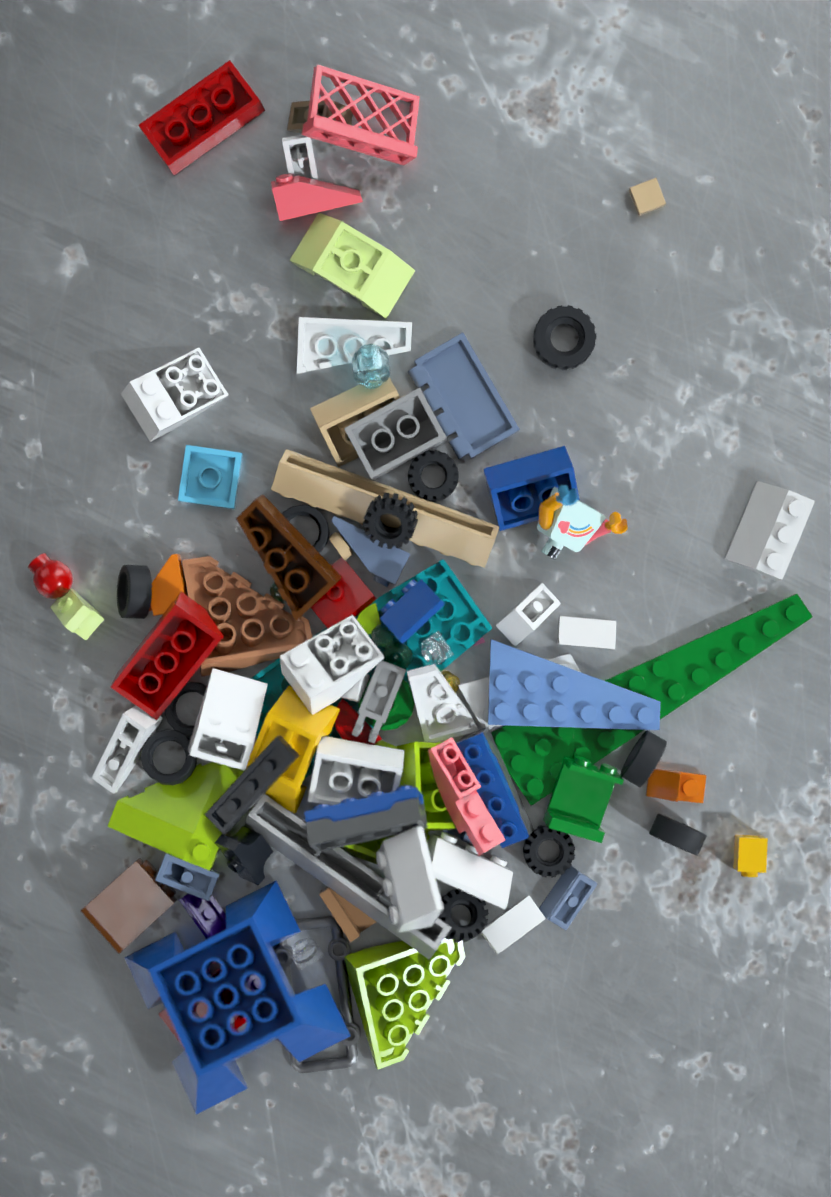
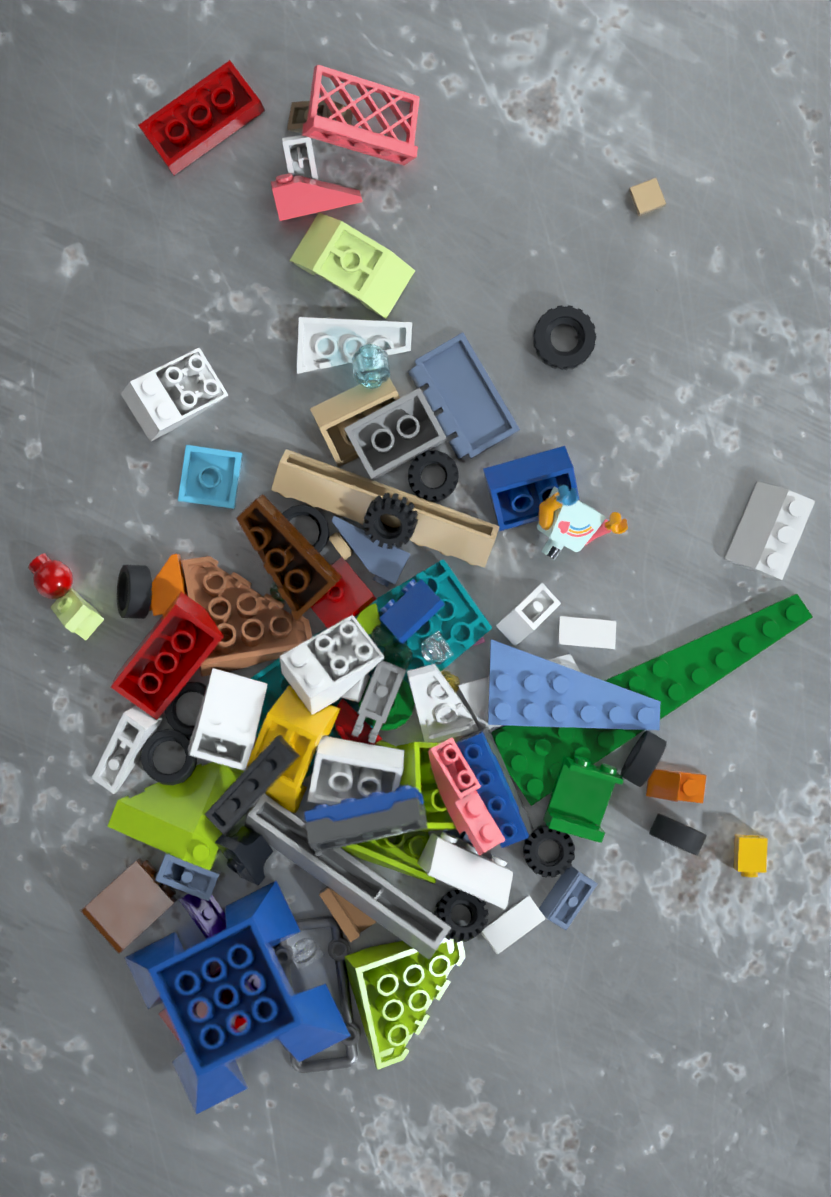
white slope [376,826,443,933] -> none

